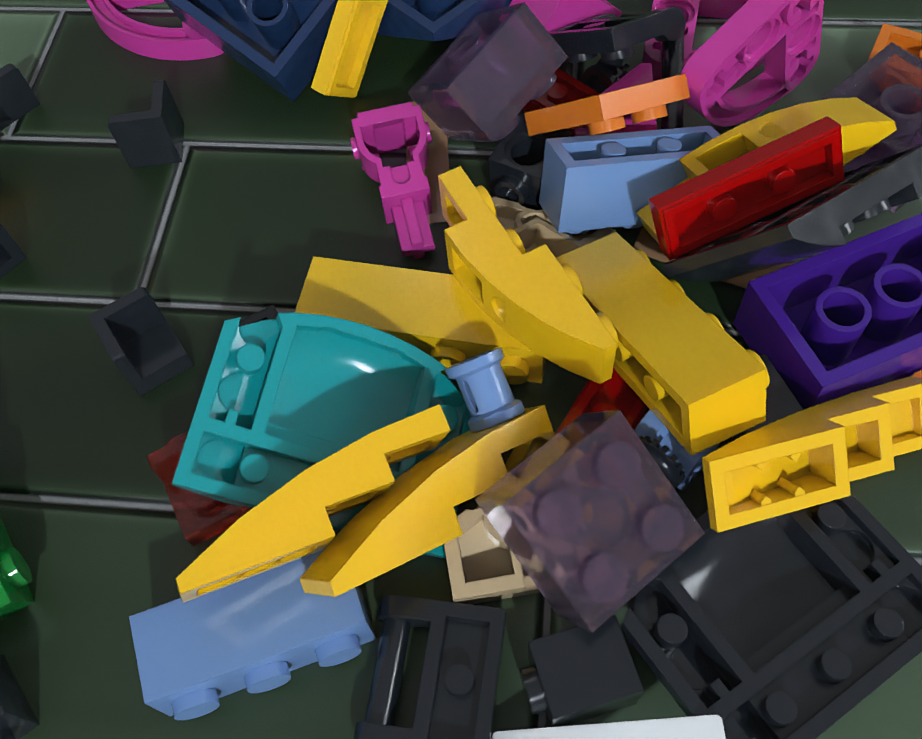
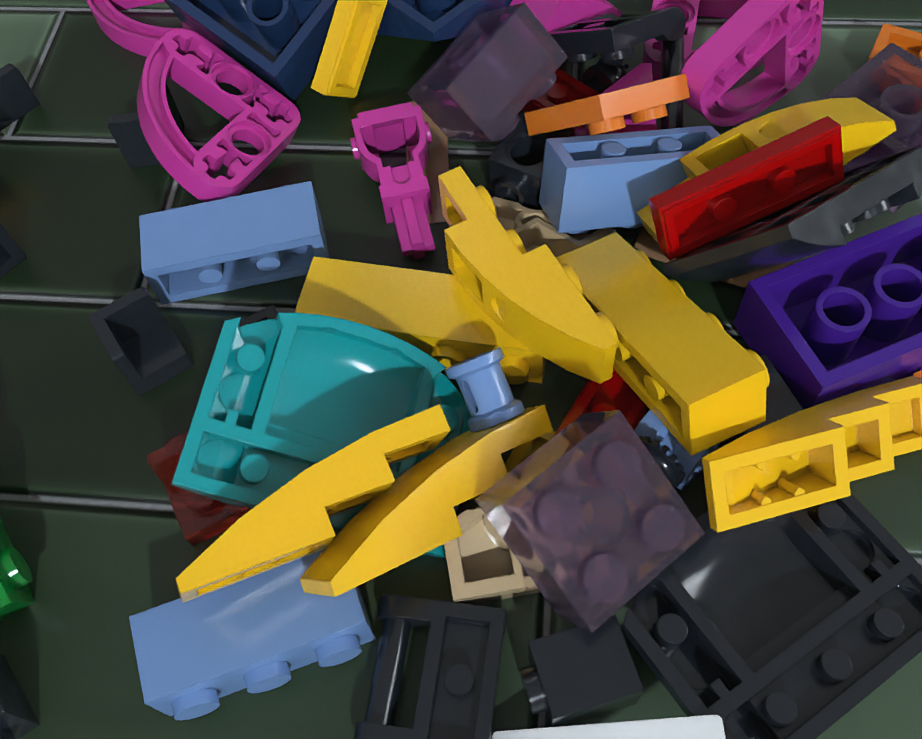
none -> dark pink beam [137,29,301,202]
none -> medium blue brick [139,181,329,305]

